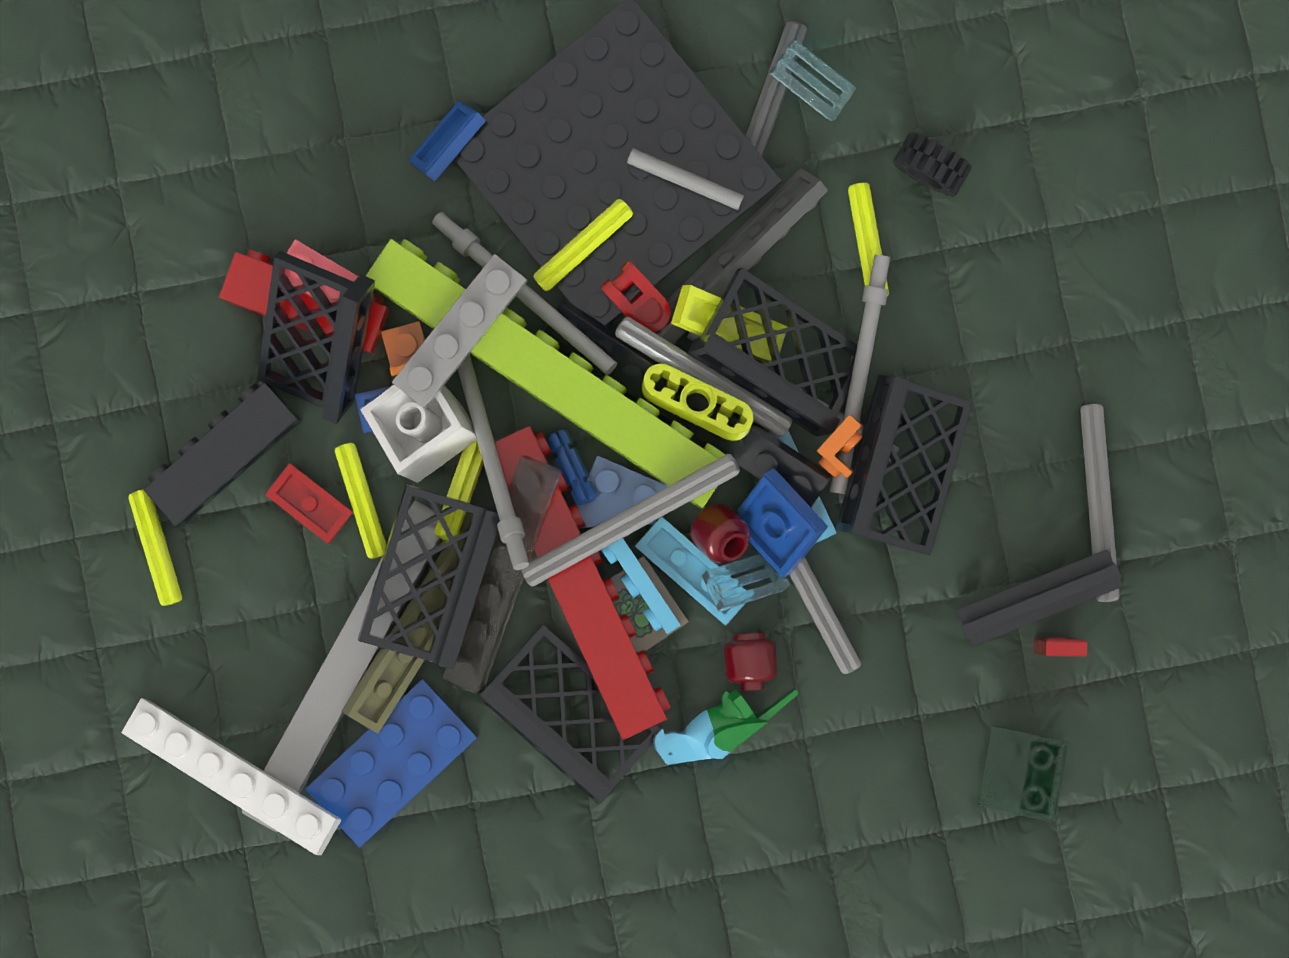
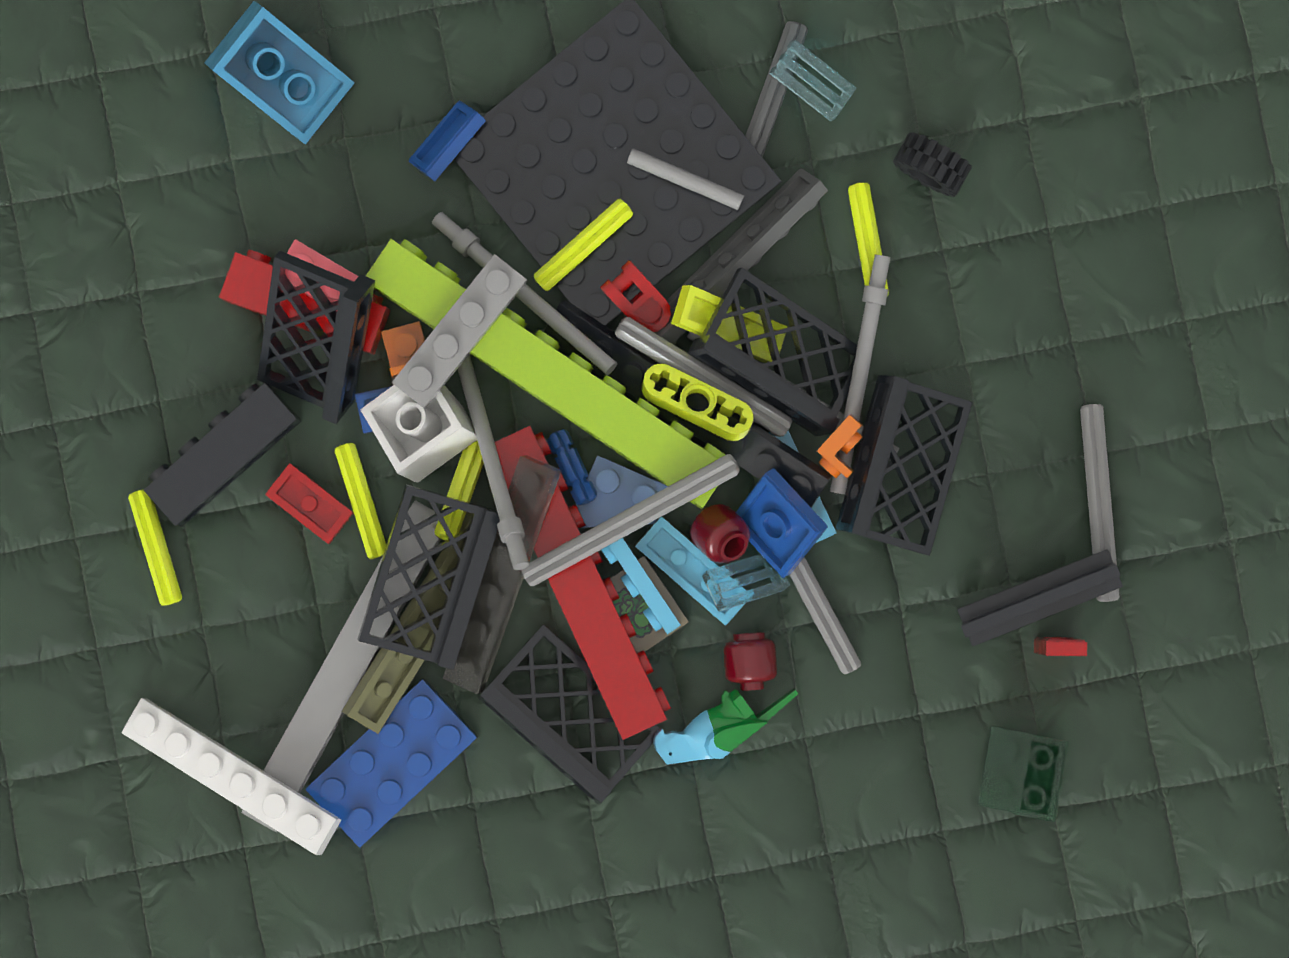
none -> dark azure slope [204,1,355,144]

